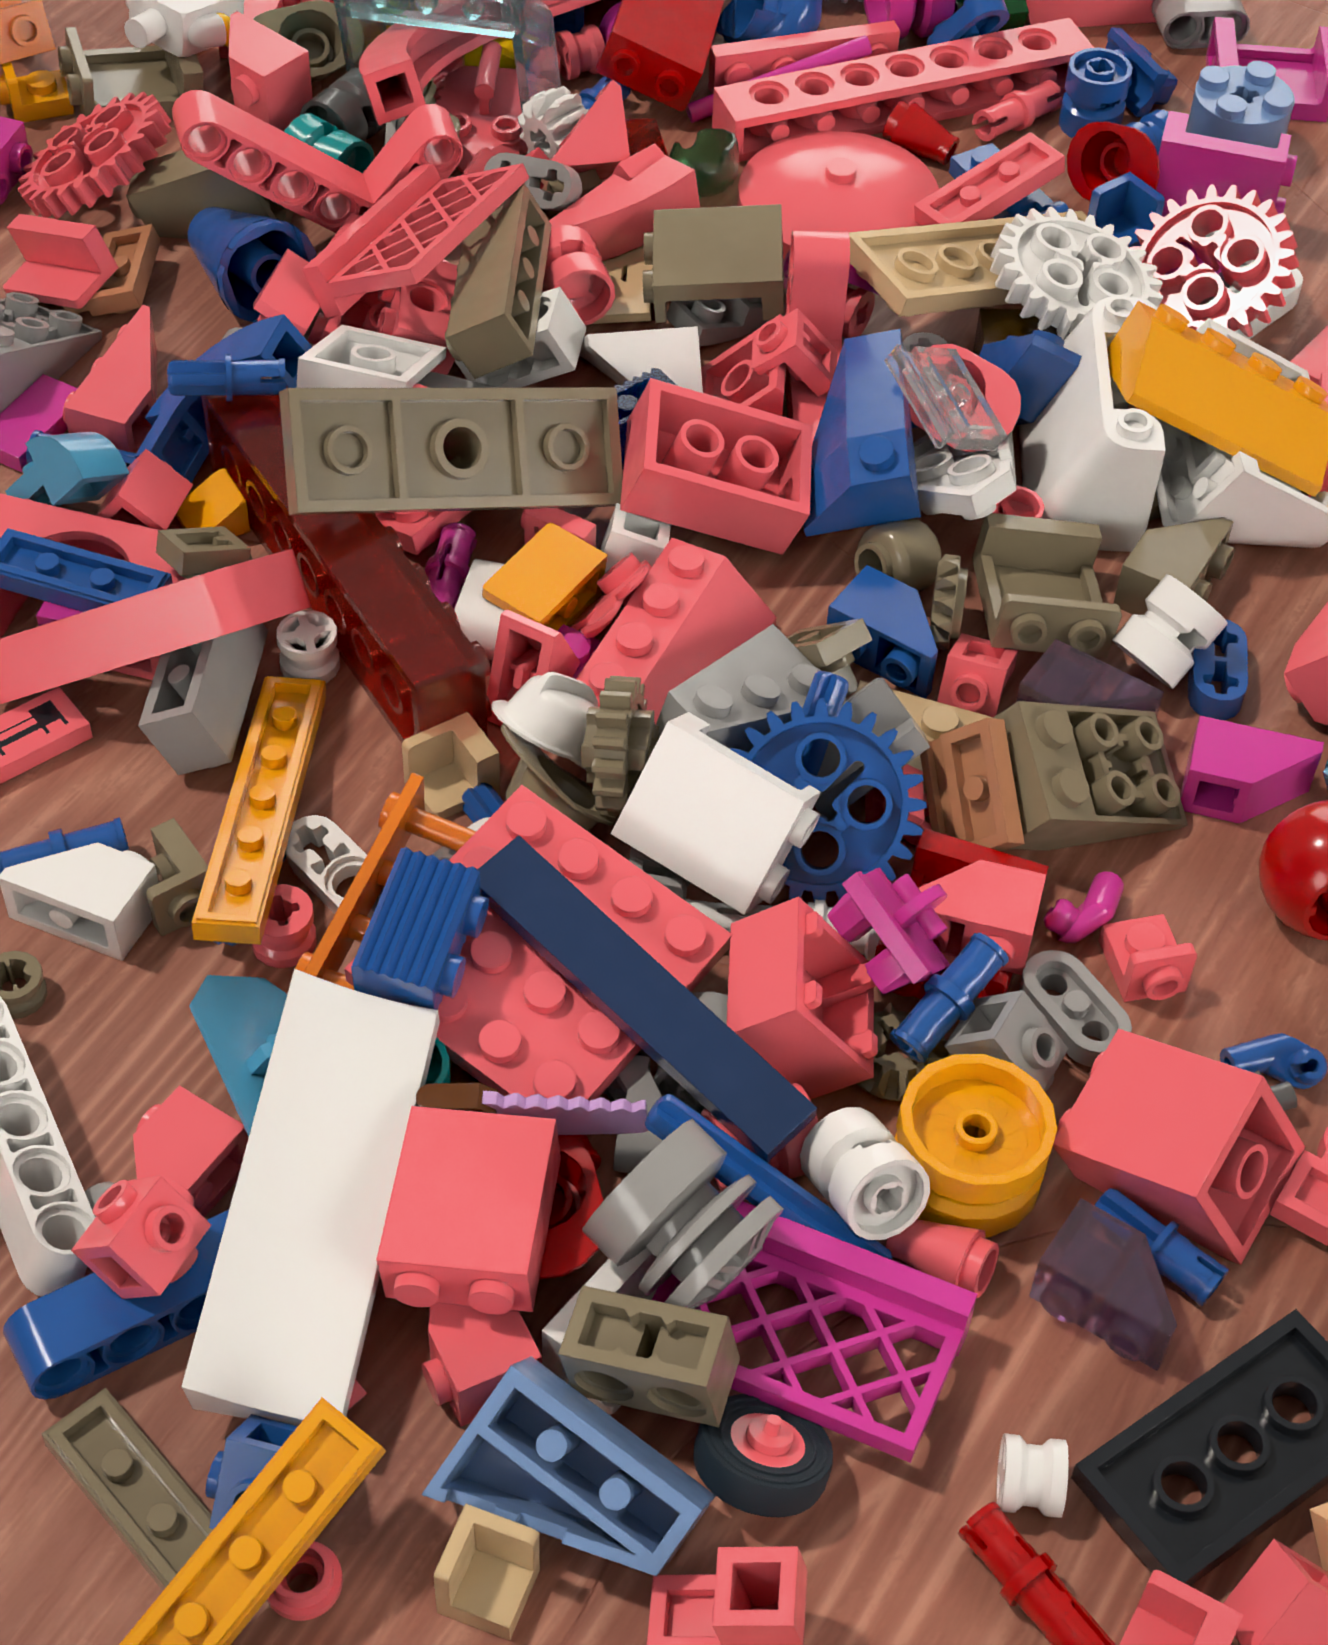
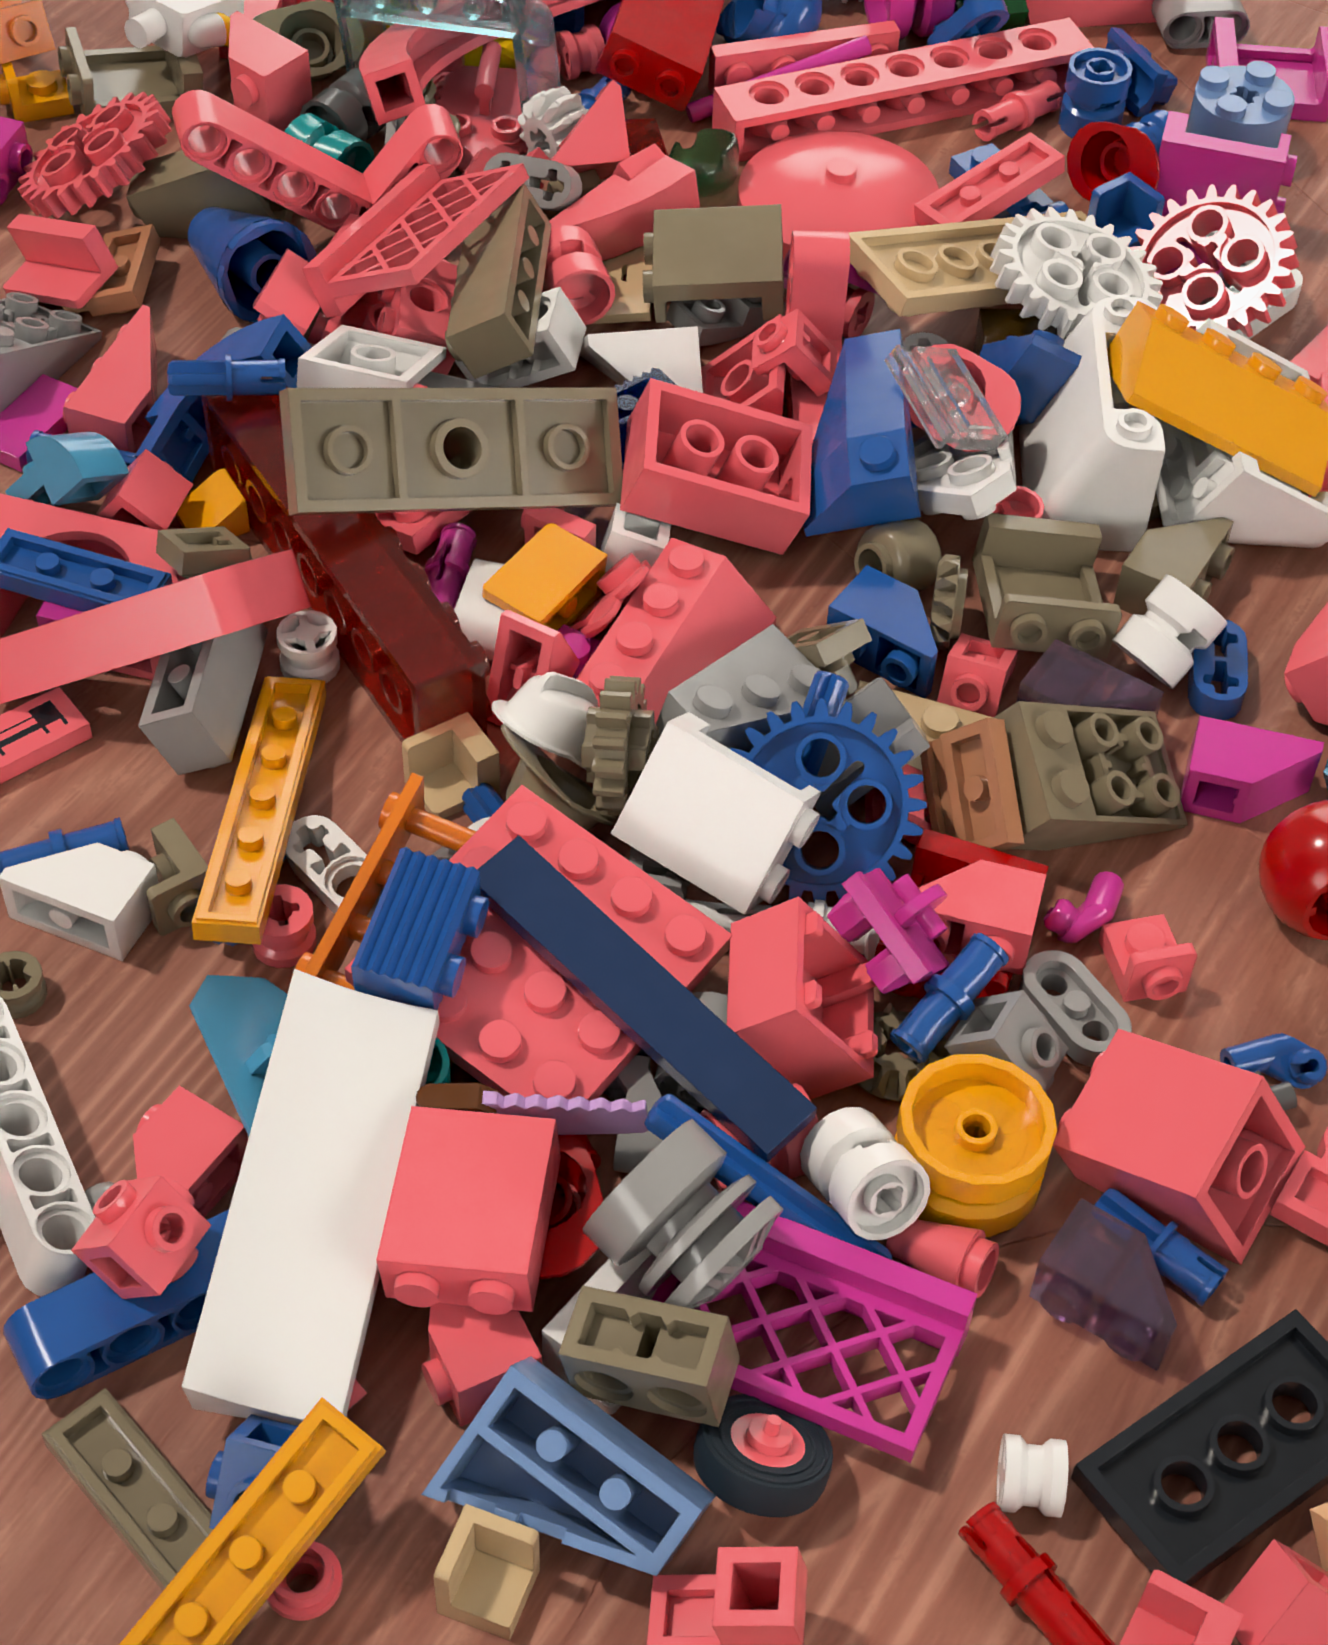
red cone [883,101,960,165] -> none

